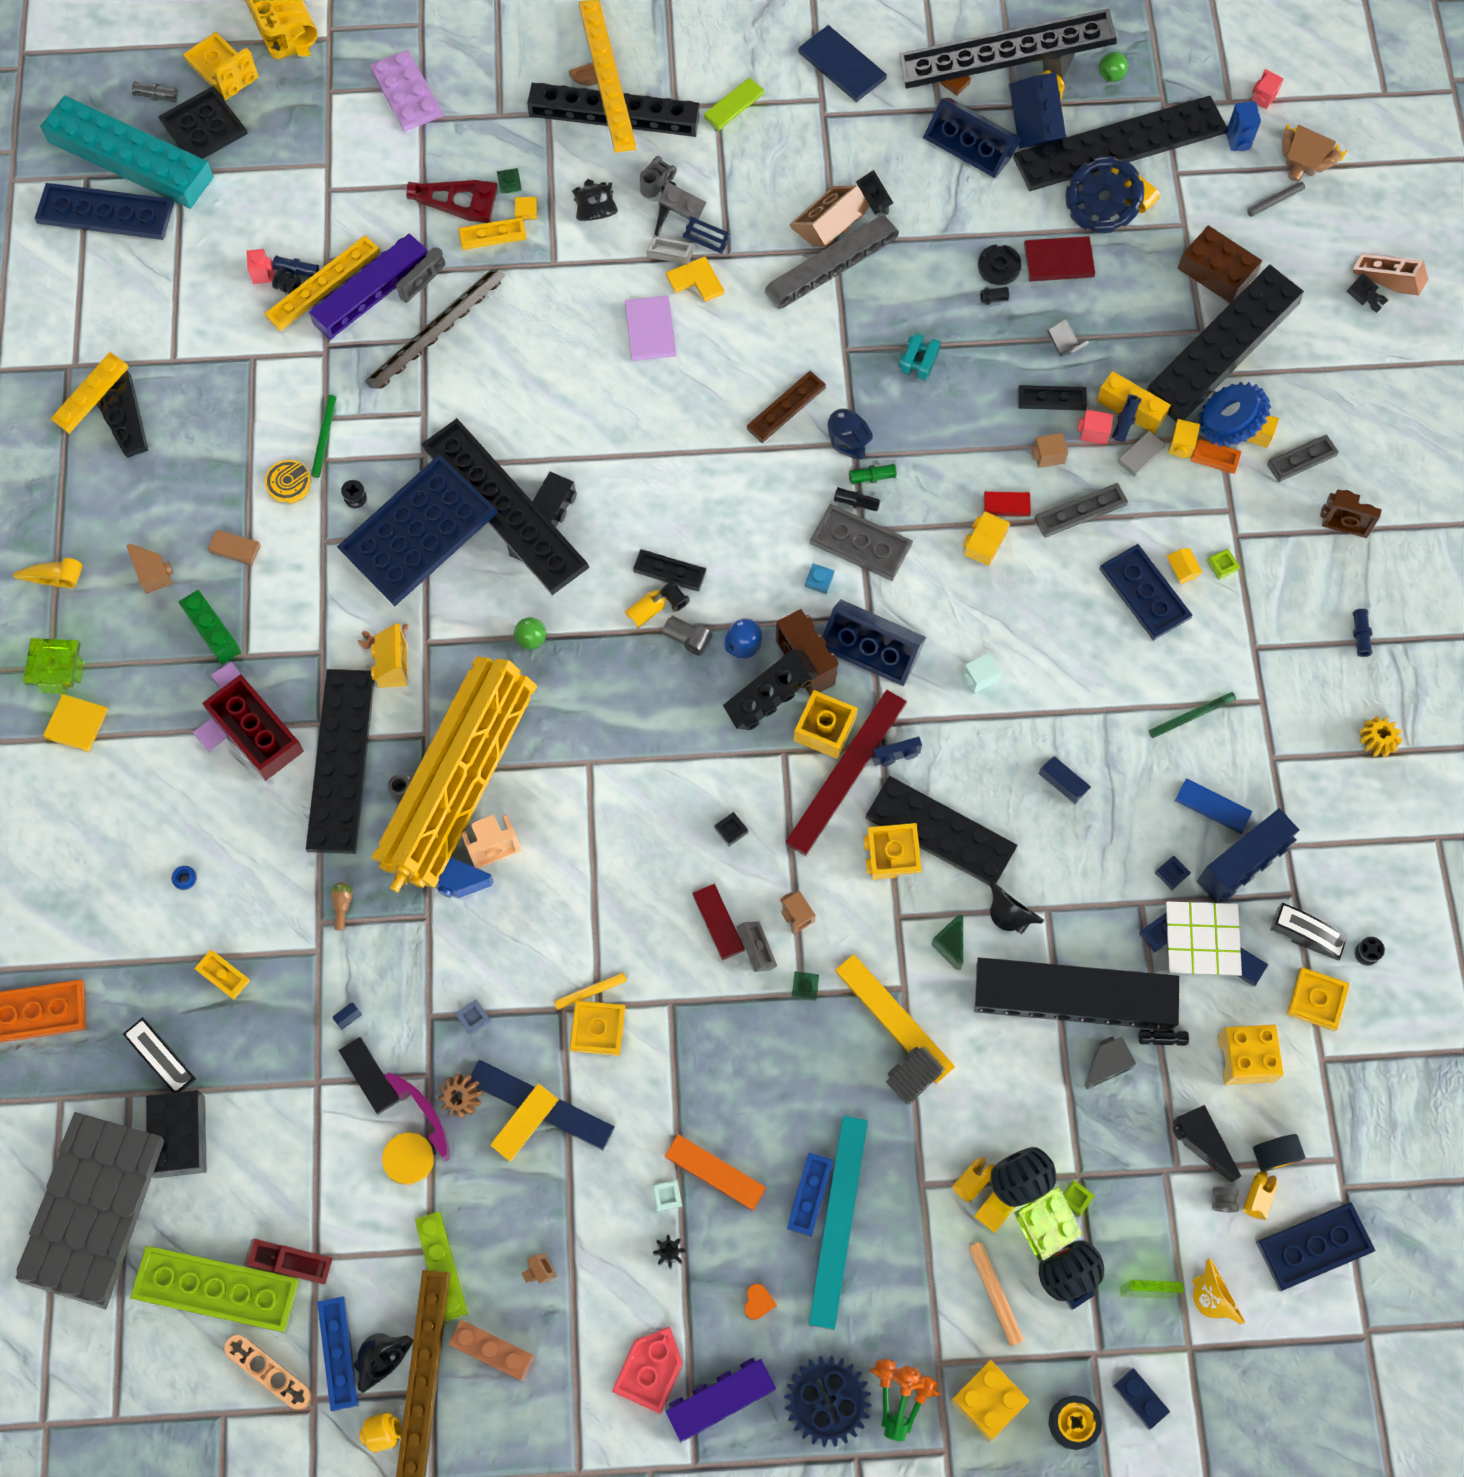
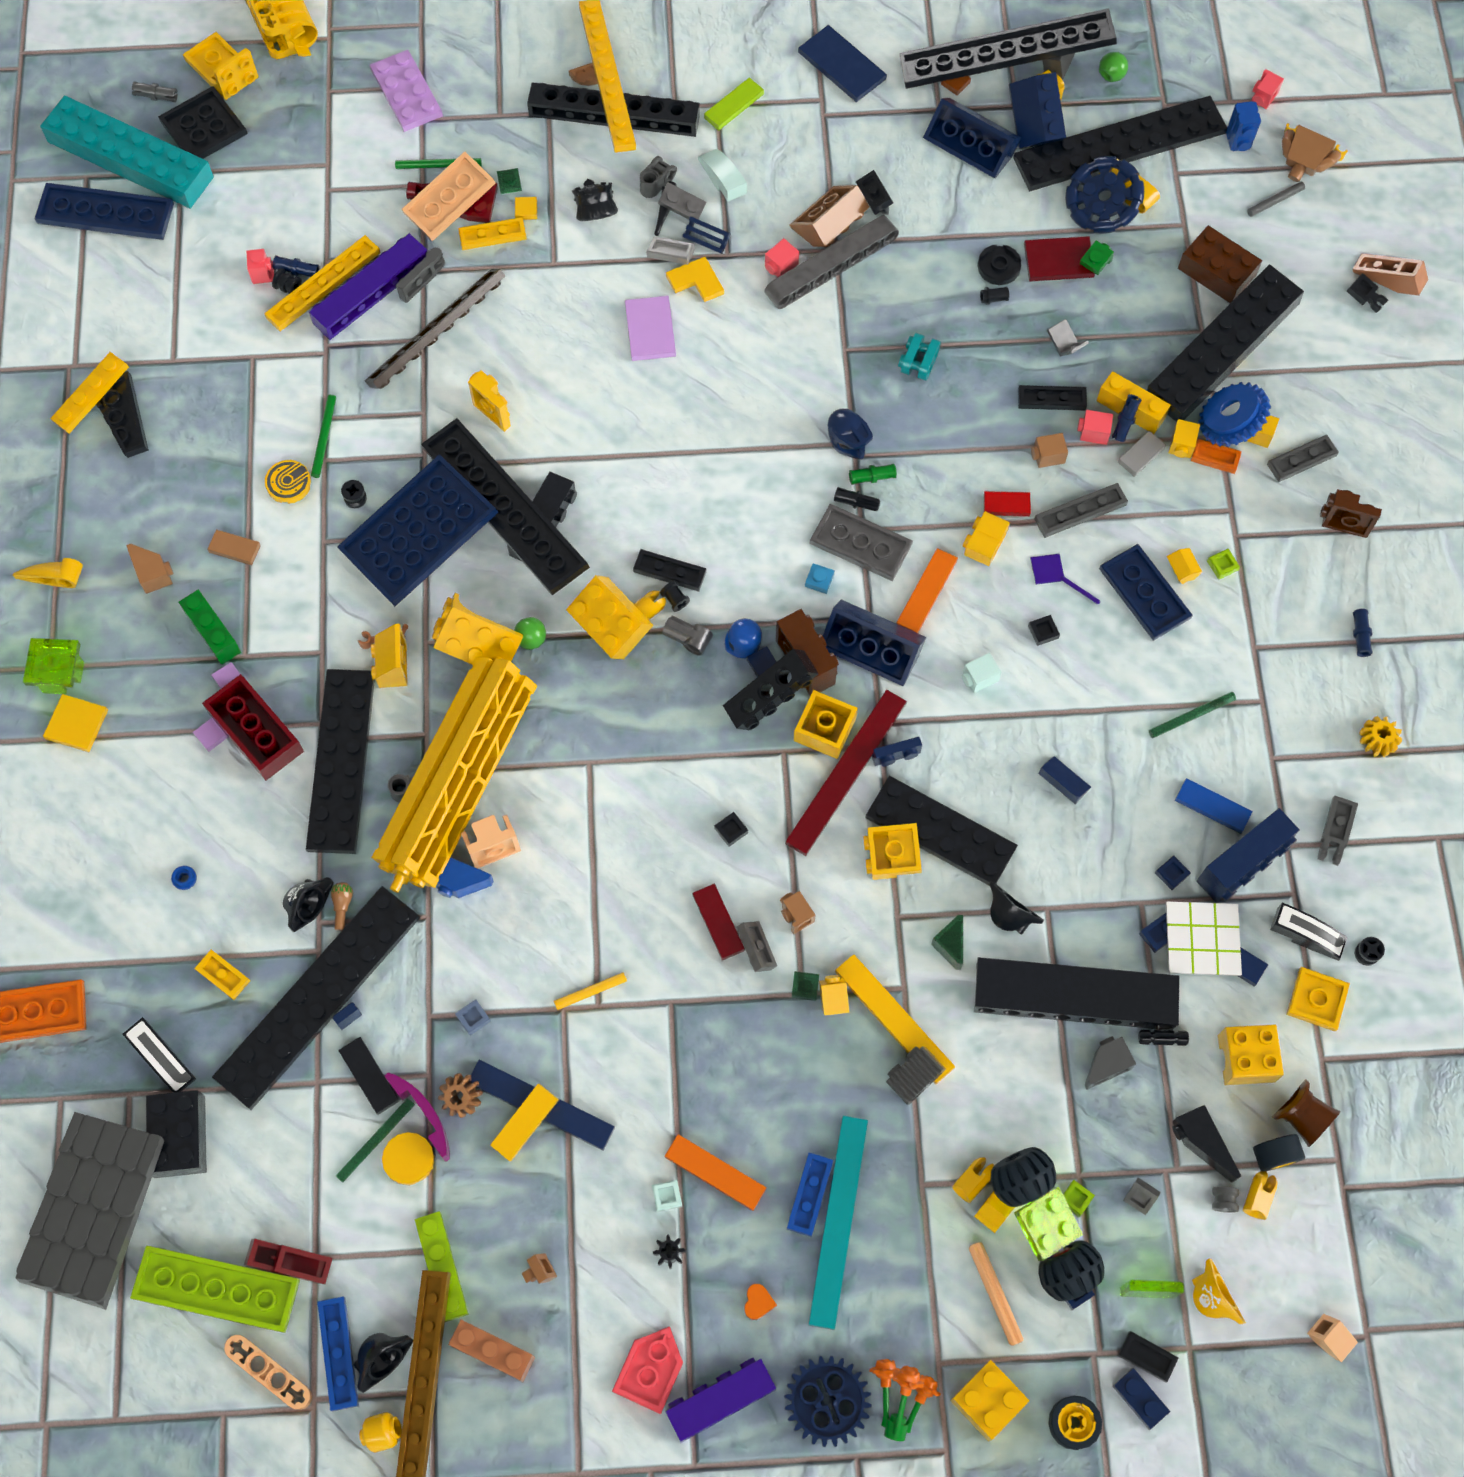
yellow plate [569,1000,626,1056] -> none
reddish brown tile [747,371,826,443] -> none
dark blue tile [1256,1202,1376,1292] -> none
none -> black plate [212,886,420,1110]
none -> black hat [283,877,334,932]
none -> clear green bar [336,1098,415,1182]
none -> green bar [395,158,482,169]
none -> light nougat plate [402,152,496,241]
none -> yellow bracket [432,593,523,664]
none -> yellow plate [468,370,511,432]
none -> yellow brick [566,575,653,659]
none -> light aqua slope [698,149,747,202]
none -> dark blue tile [746,646,777,677]
none -> coral brick [765,238,799,277]
none -> yellow brick [819,975,849,1016]
none -> orange tile [896,548,958,633]
none -> black plate [1028,615,1060,646]
none -> dark purple piece [1030,554,1100,604]
none -> green bracket [1080,240,1114,275]
none -> black tile [1117,1331,1179,1383]
none -> flat silver plate [1123,1178,1161,1215]
none -> reddish brown hat [1272,1079,1341,1147]
none -> light nougat brick [1307,1314,1358,1362]
none -> dark grey hinge [1317,795,1358,866]

